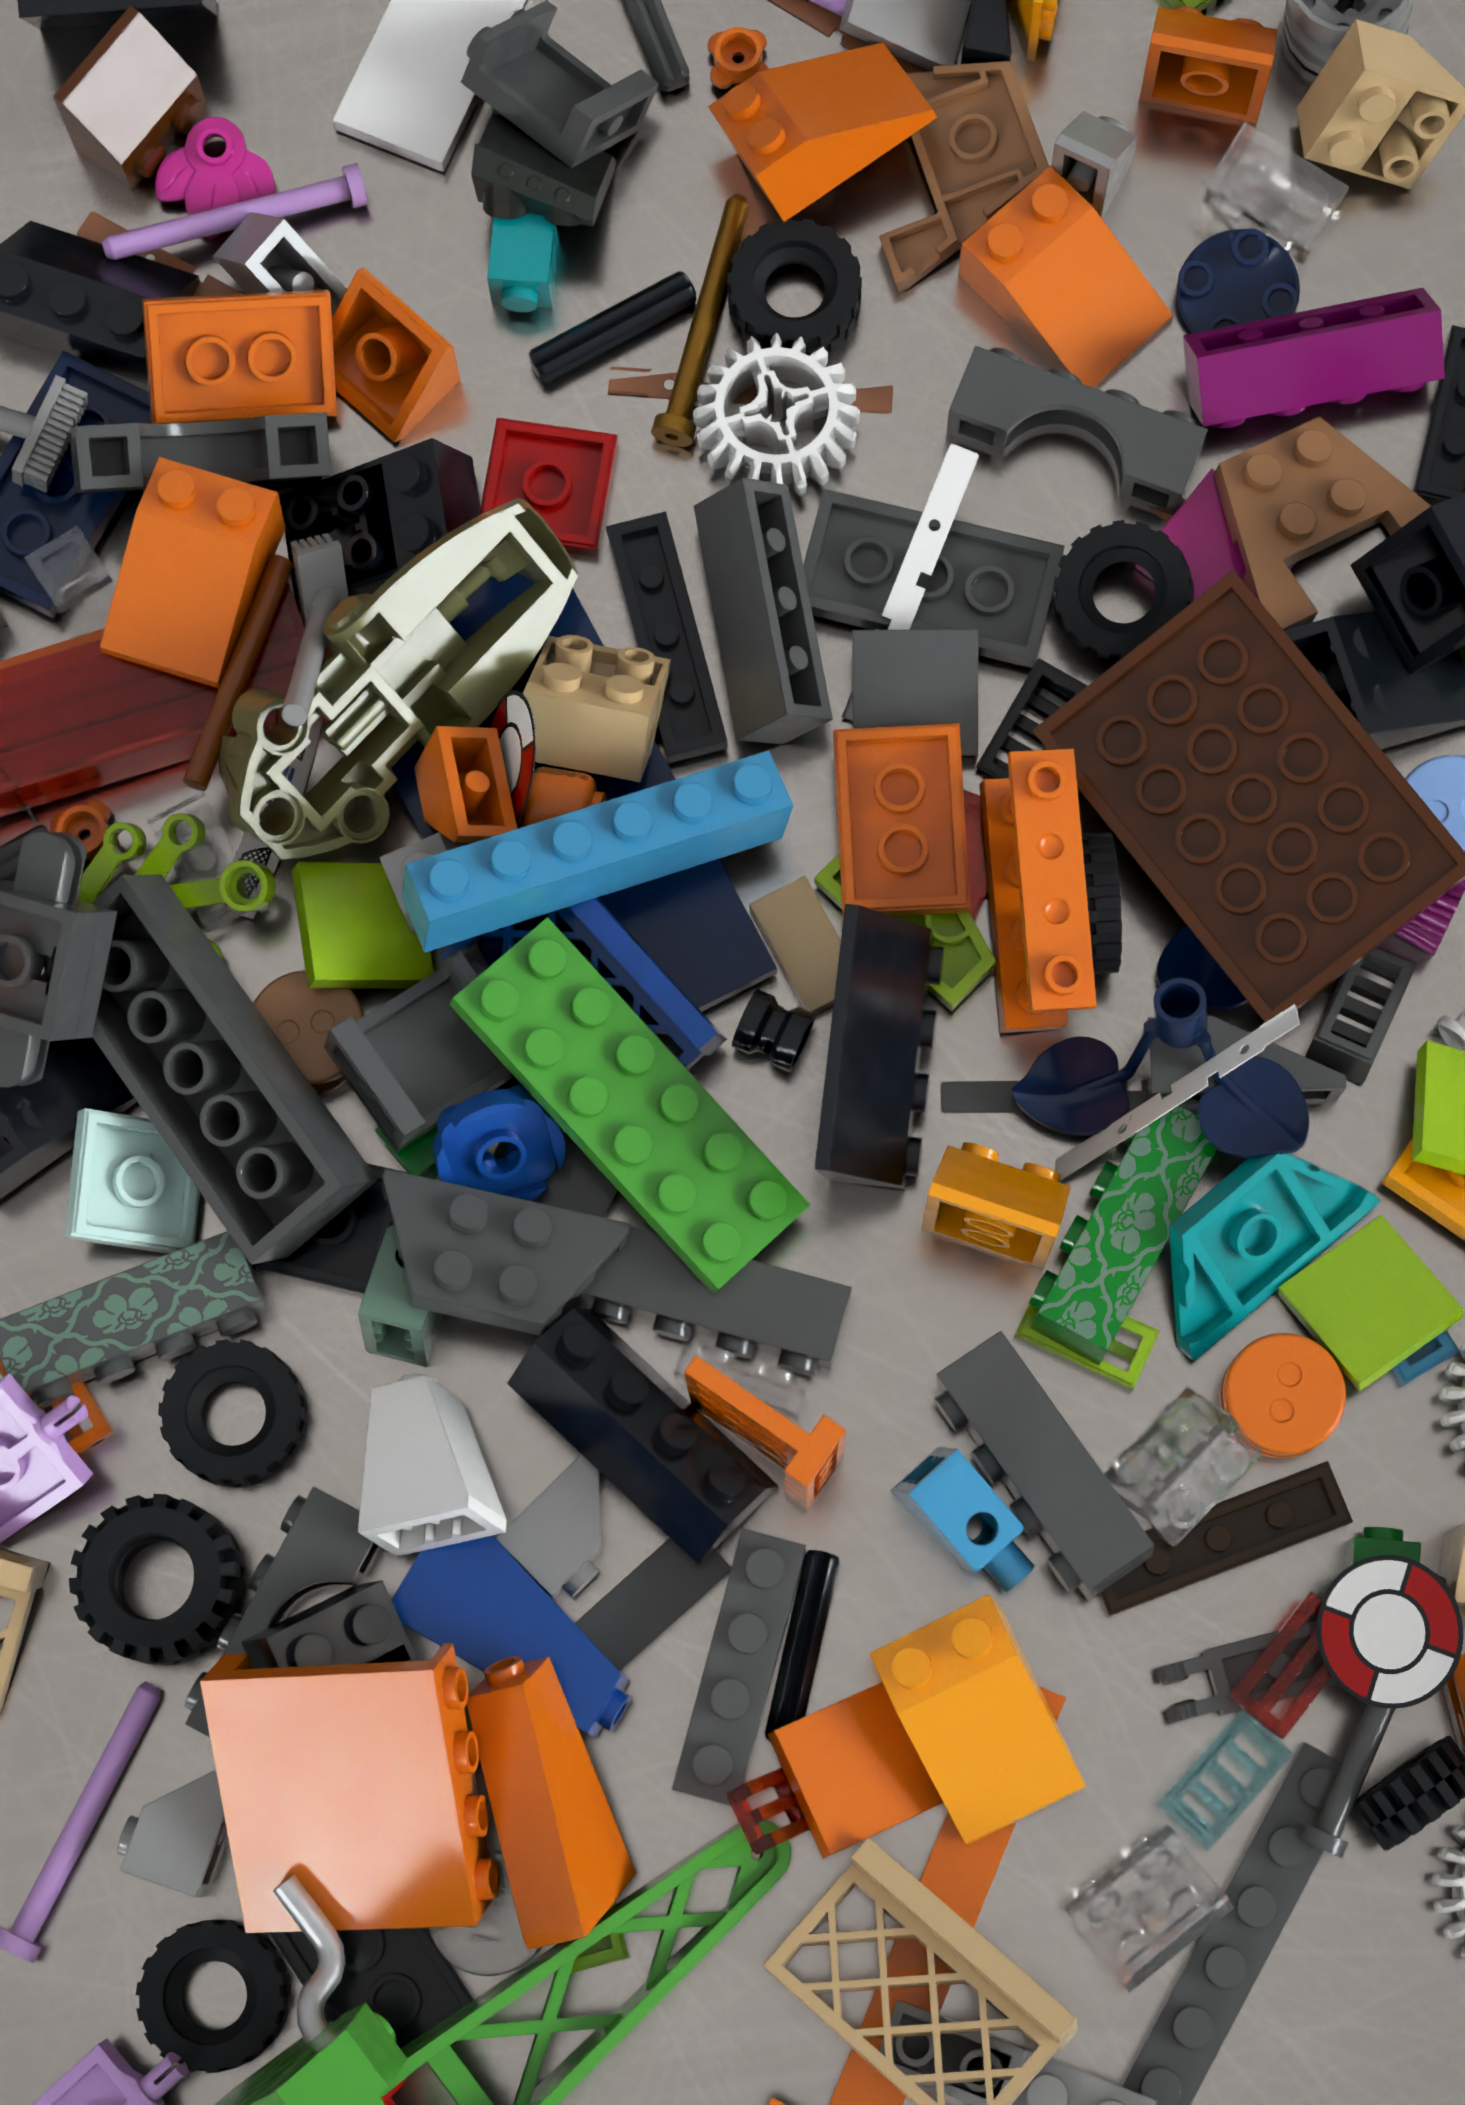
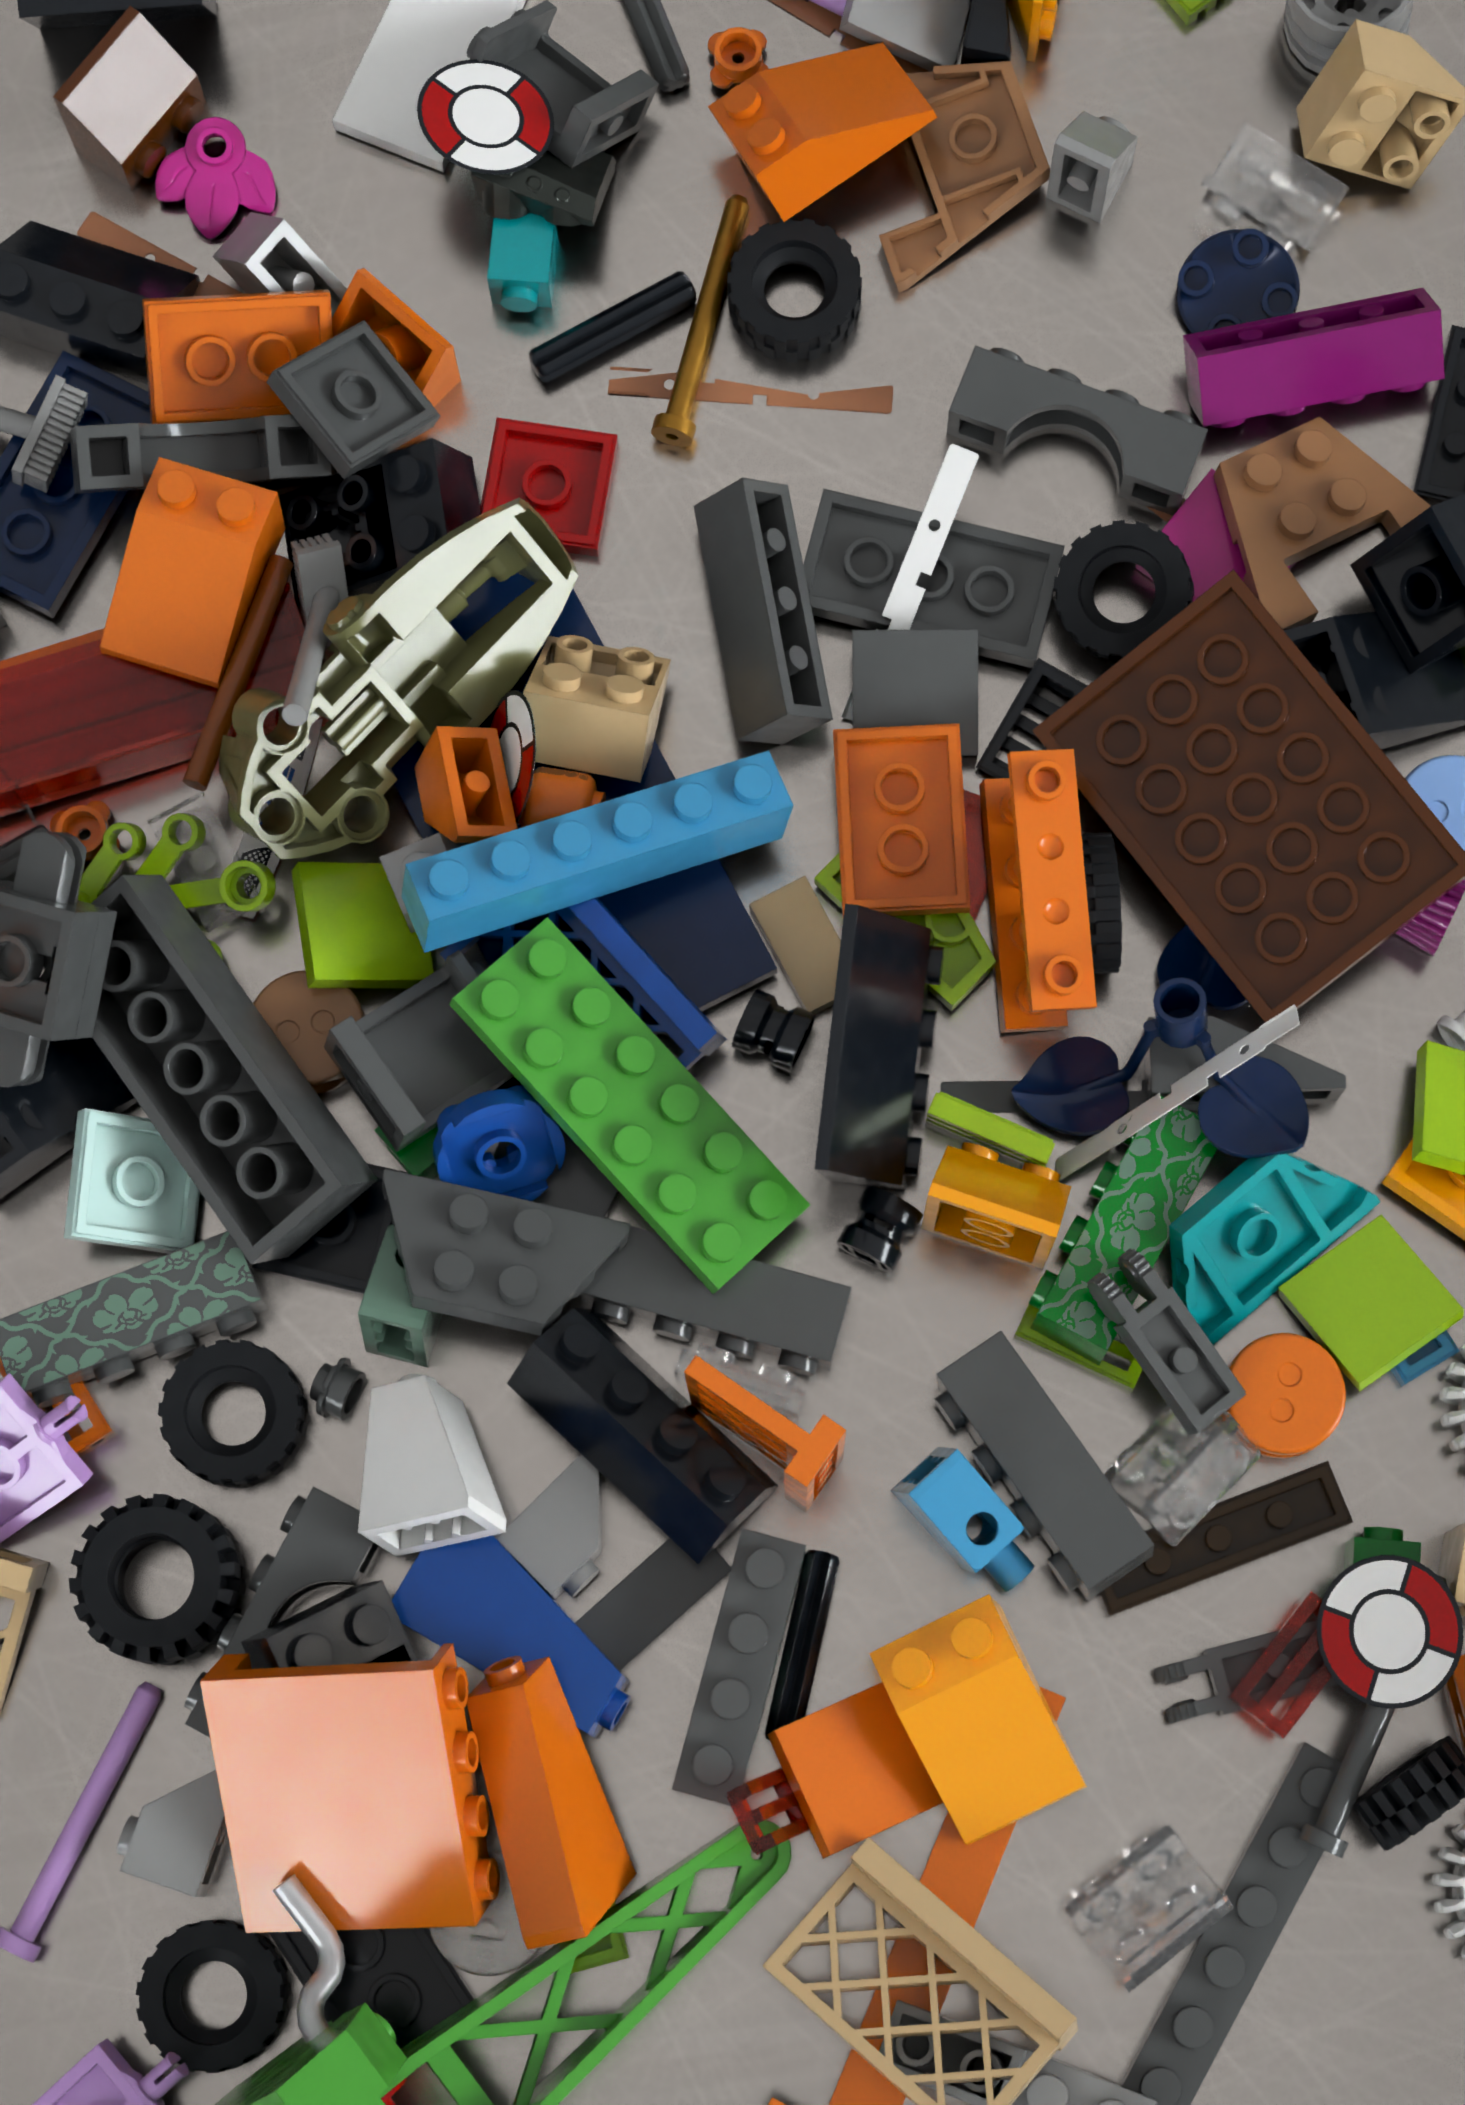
clear tile [24,525,113,614] -> none
lavender bar [102,163,368,260] -> none
black plate [606,511,728,763] -> none
white gear [693,332,860,497] -> none
orange slope [958,166,1173,389] -> none
orange slope [1139,7,1278,123] -> none
clear light blue slope [1154,1709,1294,1852] -> none
dark grey slope [1305,947,1418,1084] -> none
none -> dark grey tile [267,320,441,479]
none -> dark grey plate [310,1357,366,1420]
none -> sticker [417,59,554,175]
none -> black wheel [837,1185,923,1273]
none -> lime tile [926,1091,1055,1167]
none -> dark grey hinge [1087,1248,1246,1435]

